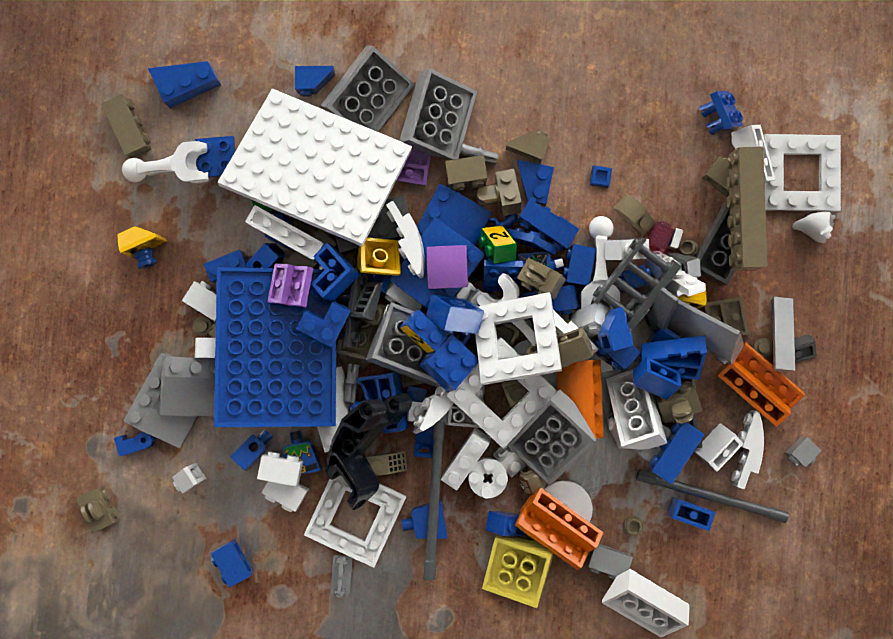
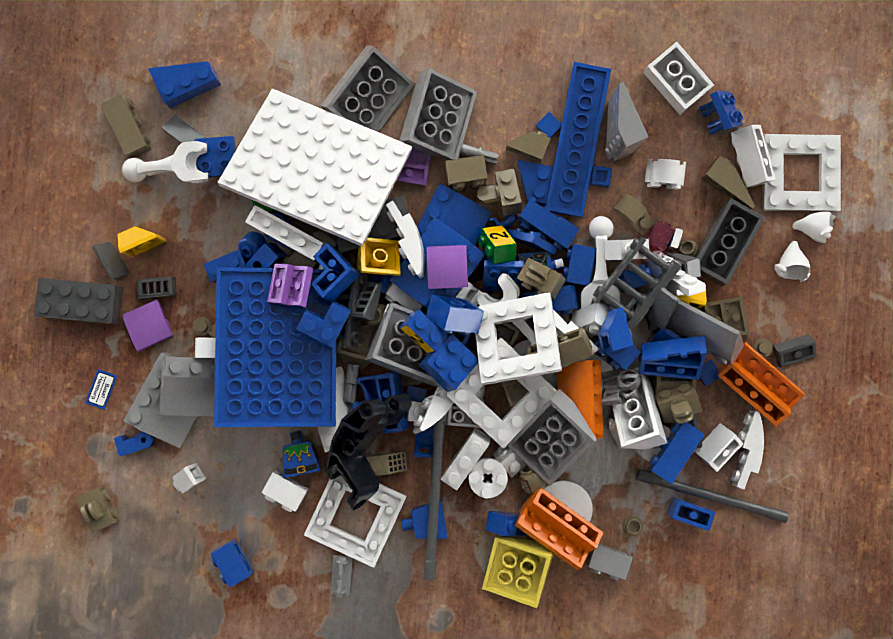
blue wheel [133,248,157,269] -> none
white brick [182,281,216,321] -> none
blue torso [230,429,273,471] -> none
white brick [257,451,303,487] -> none
blue slope [295,66,335,96] -> none
white slope [602,569,689,637] -> none
blue brick [633,357,681,400] -> none
dark tan brick [725,146,768,271] -> none
light grey tile [772,297,795,373] -> none
light grey brick [785,436,822,467] -> none
none -> dark grey brick [34,278,123,325]
none -> sticker [85,369,117,410]
none -> dark grey slope [92,242,129,281]
none -> medium lavender slope [122,300,174,352]
none -> dark grey slope [137,276,177,299]
none -> slope [162,115,206,143]
none -> blue head [238,231,267,259]
none -> blue tile [535,112,562,138]
none -> blue plate [546,62,611,218]
none -> light grey piece [601,369,641,406]
none -> light grey slope [605,82,648,163]
none -> white brick [643,42,714,115]
none -> white brick [645,159,686,190]
none -> blue tile [700,360,719,386]
none -> white hat [775,241,811,282]

